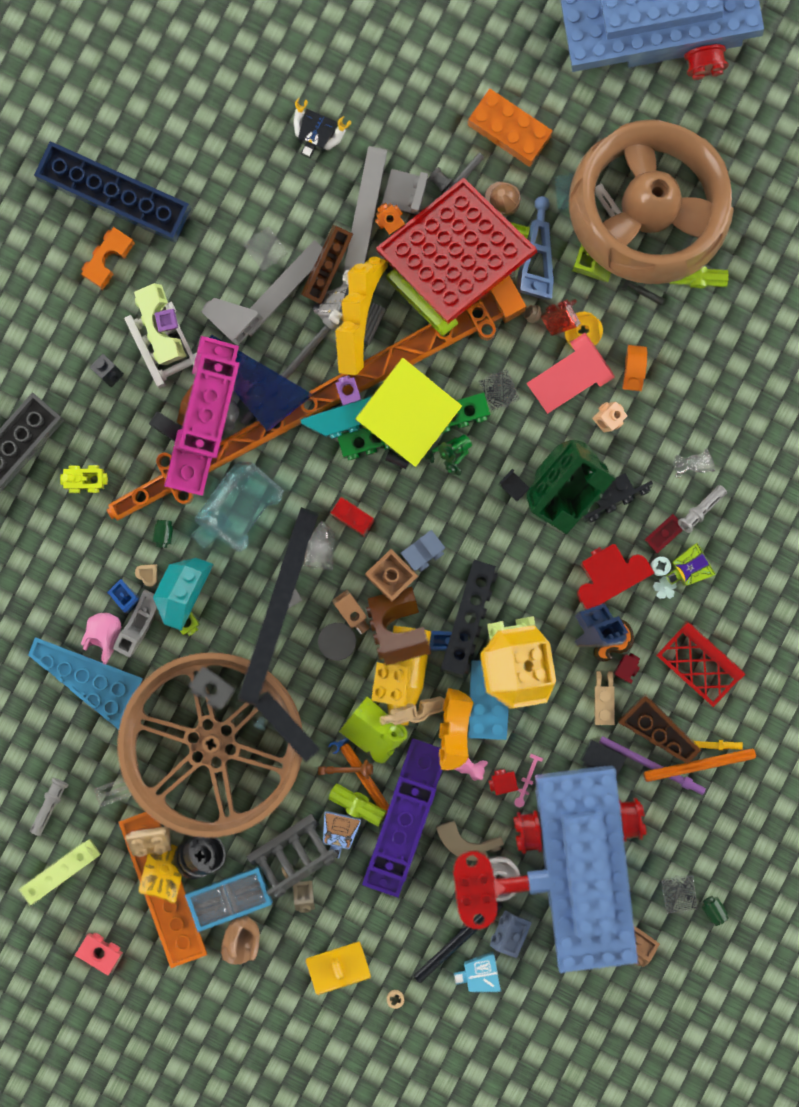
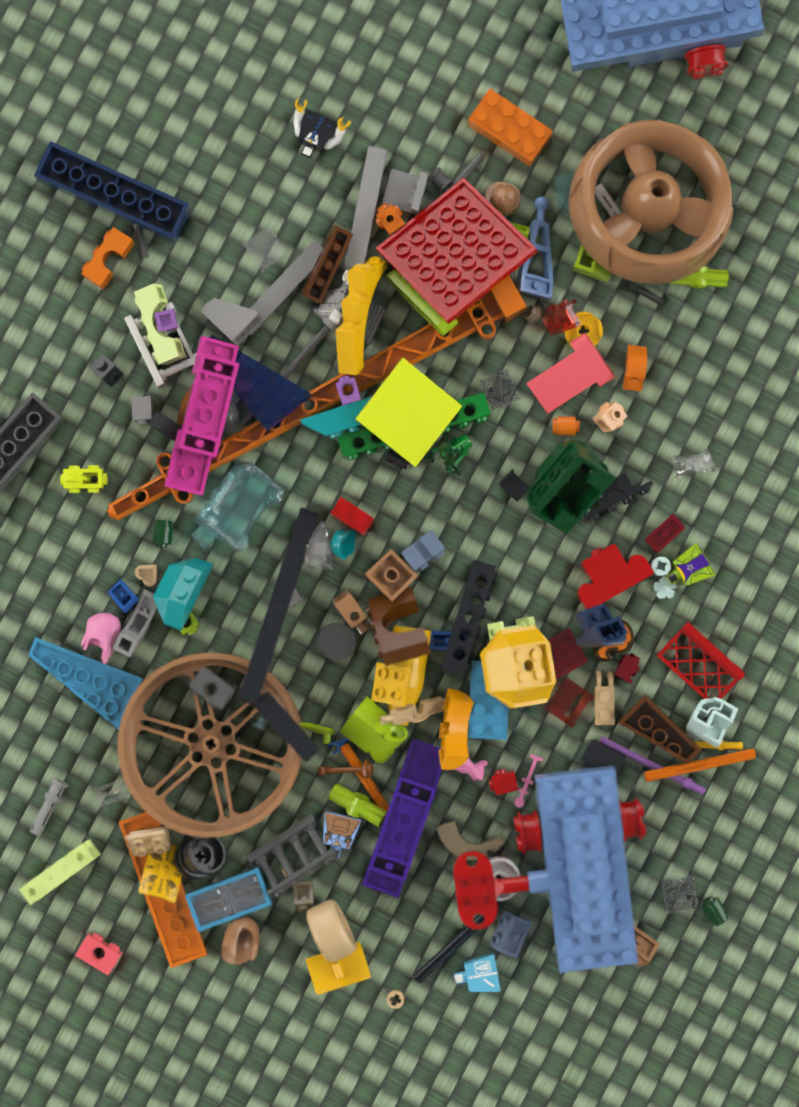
light grey pin [678,485,727,533] -> none
none -> light grey brick [131,396,154,425]
none -> dark grey bar [133,224,149,259]
none -> lime bar [299,723,335,744]
none -> tan wheel [306,900,356,962]
none -> teal helmet [331,528,356,559]
none -> clear red plate [544,677,594,728]
none -> dark red plate [548,628,588,679]
none -> orange brick [553,416,580,436]
none -> light aqua brick [686,697,738,748]

